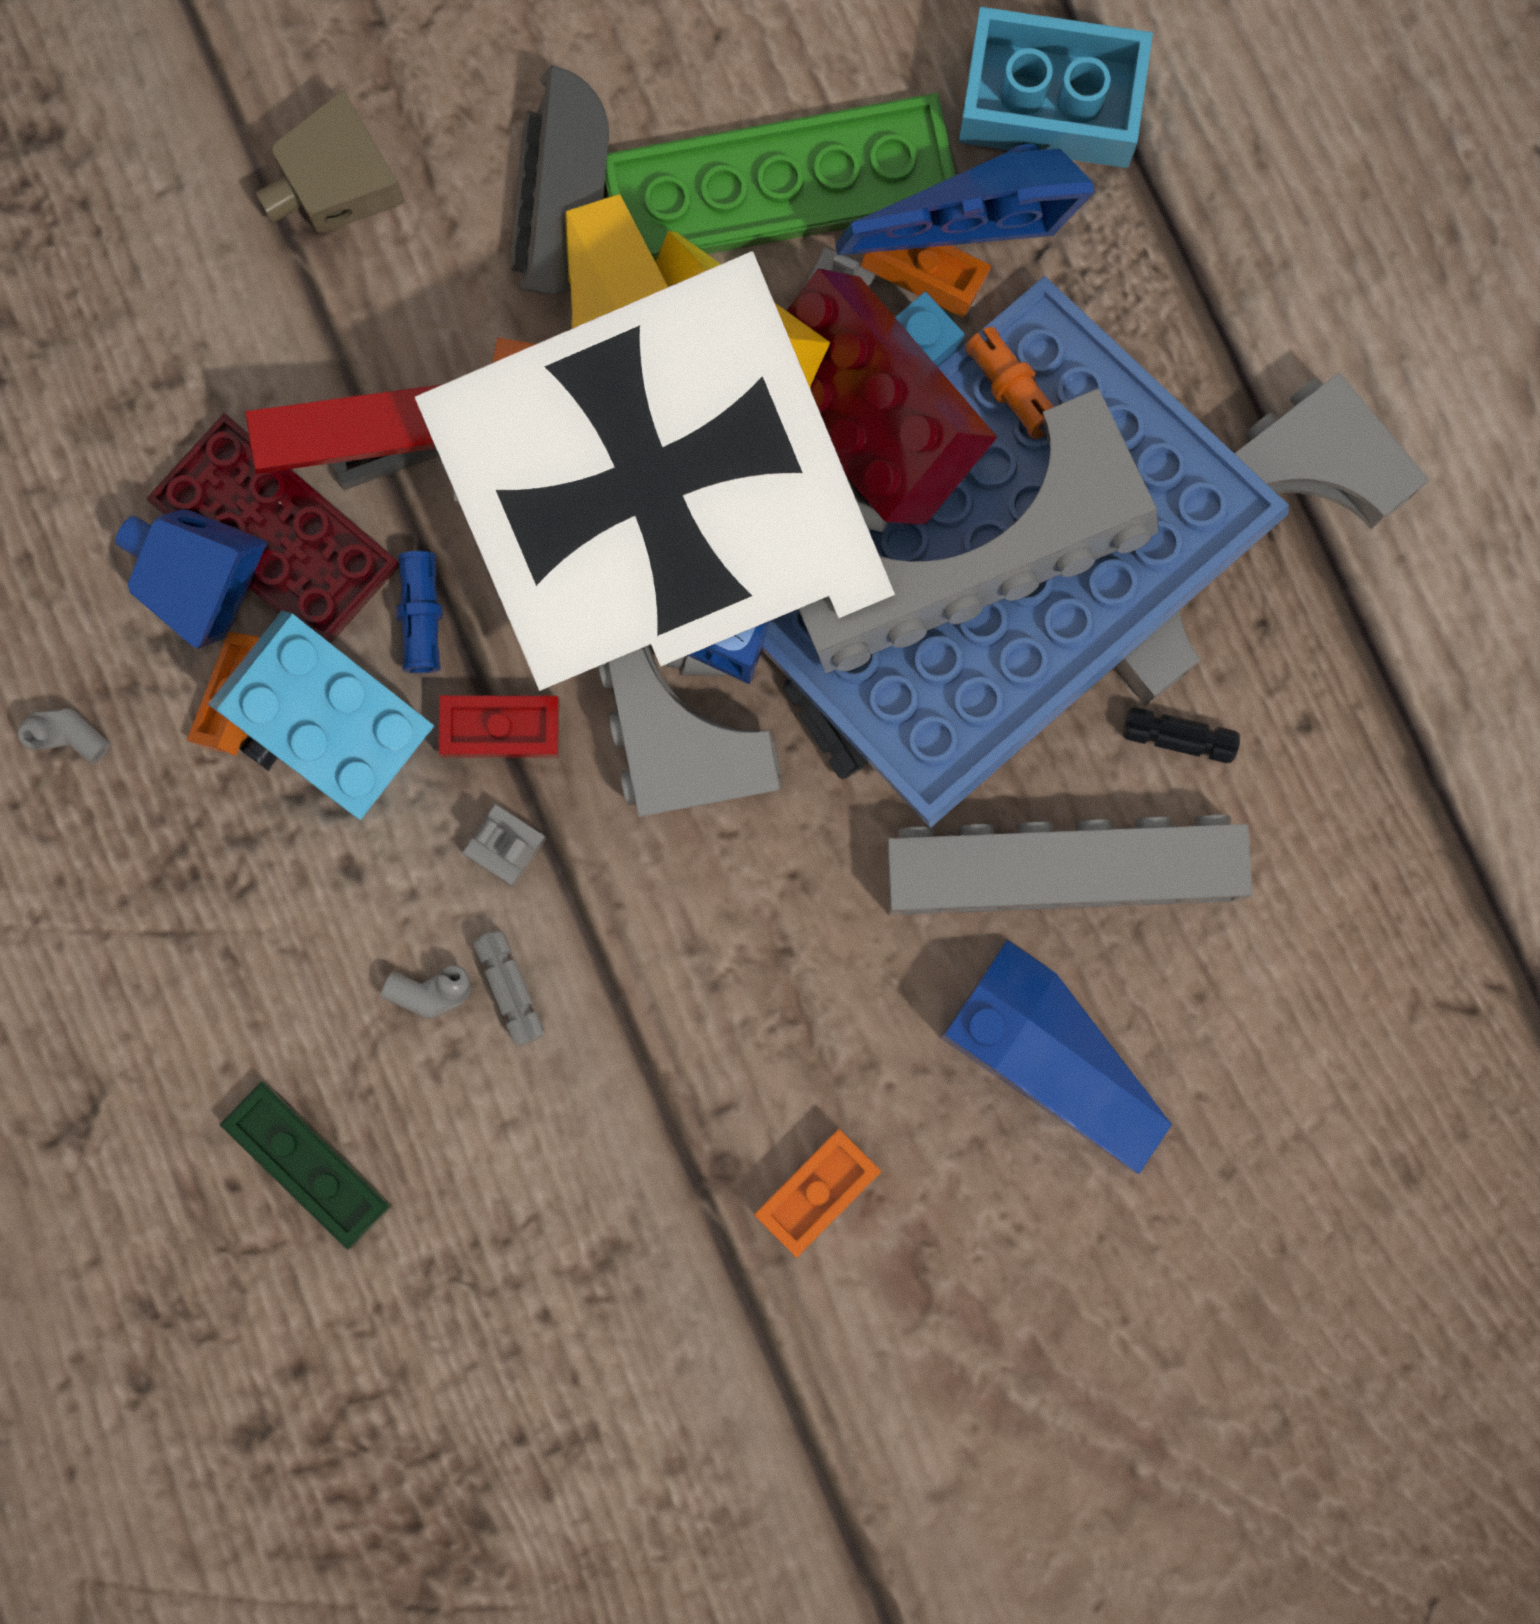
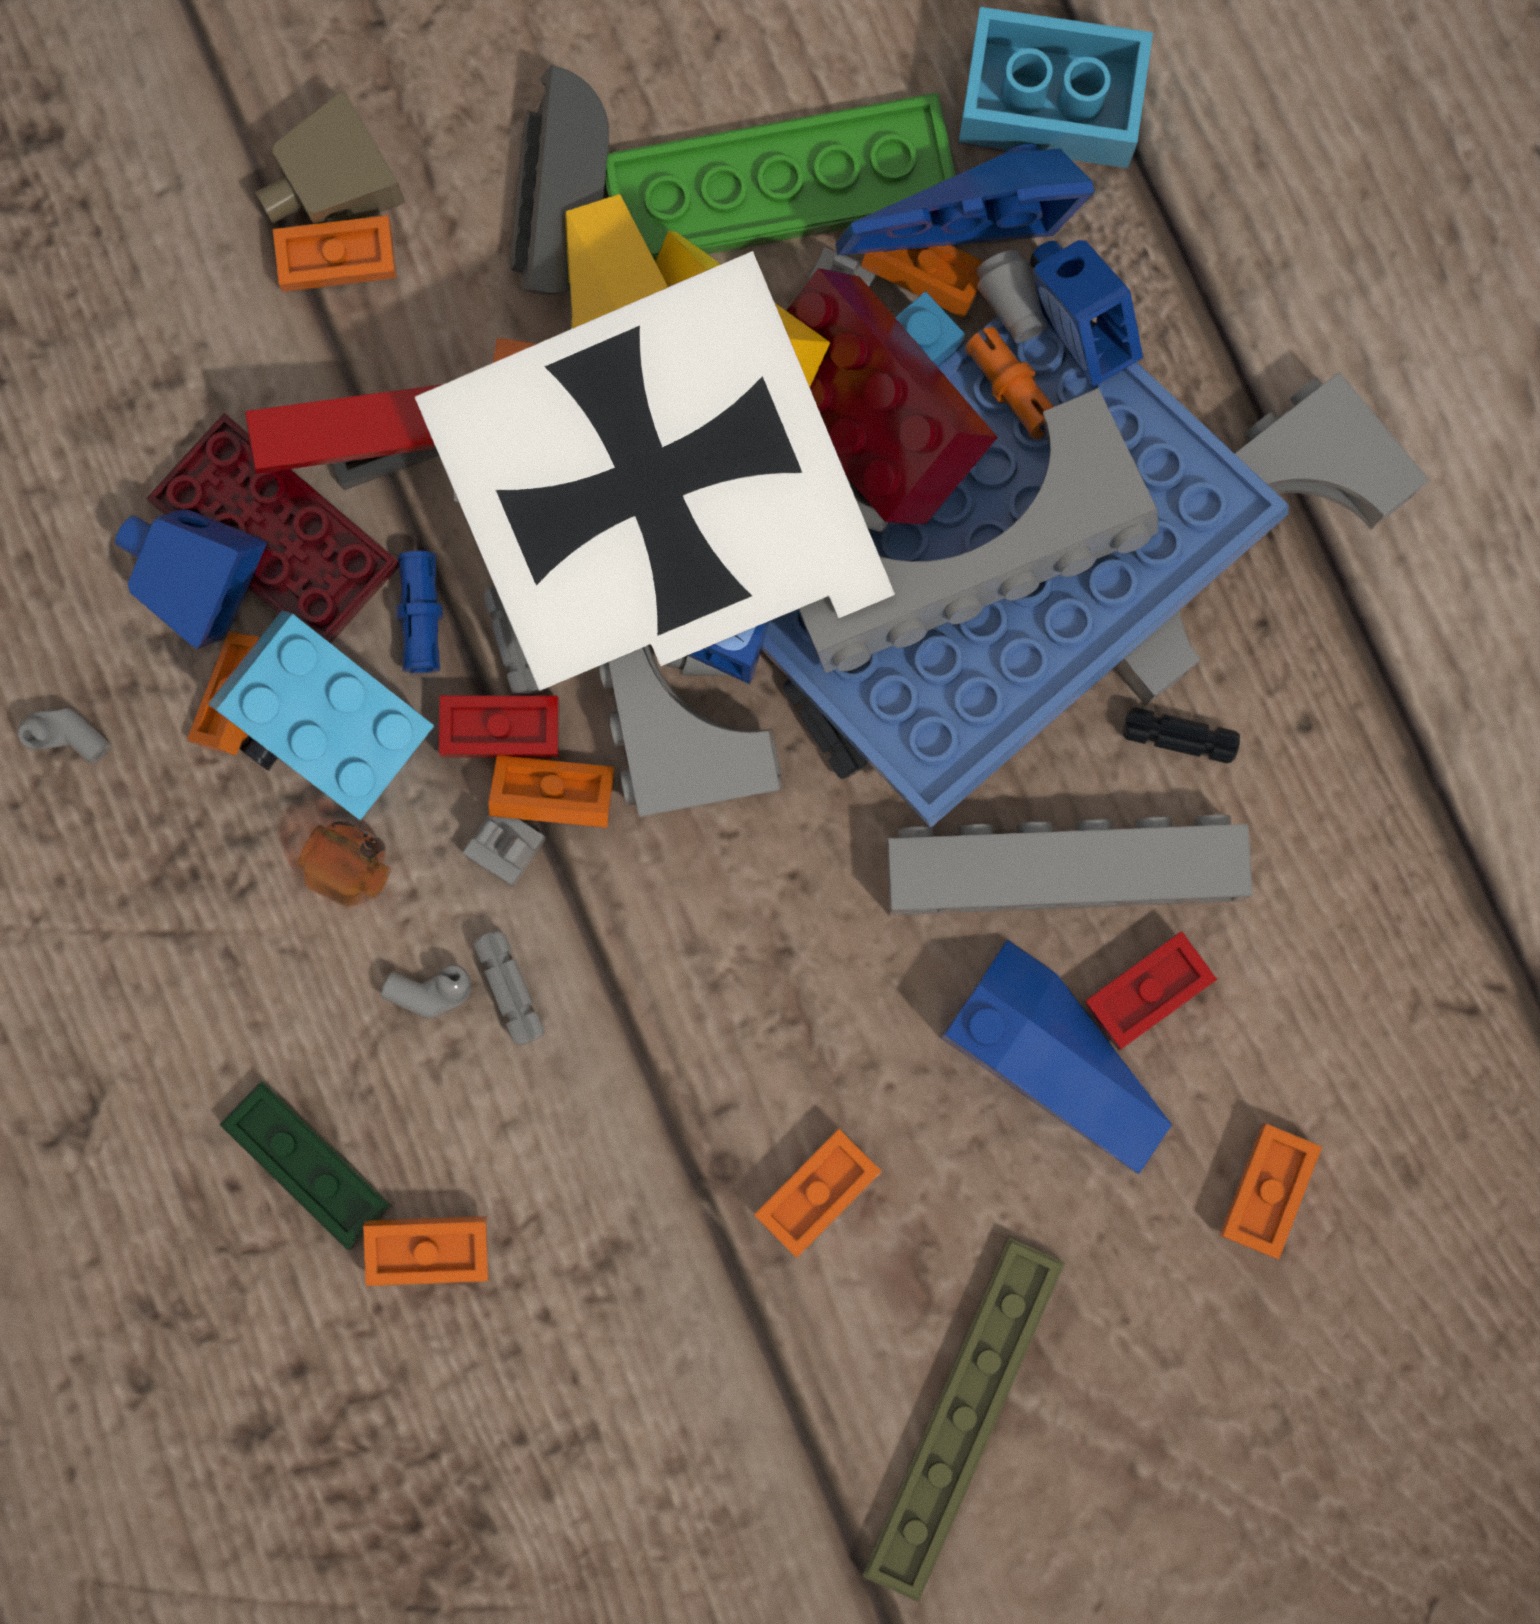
none -> orange plate [273,215,397,292]
none -> clear orange head [297,820,391,908]
none -> orange plate [363,1216,489,1286]
none -> light grey axle [483,586,543,696]
none -> orange plate [488,756,615,828]
none -> olive tile [862,1237,1065,1602]
none -> light grey cone [976,250,1047,343]
none -> blue torso [1030,240,1143,387]
none -> red plate [1083,931,1218,1050]
none -> orange plate [1219,1123,1322,1260]

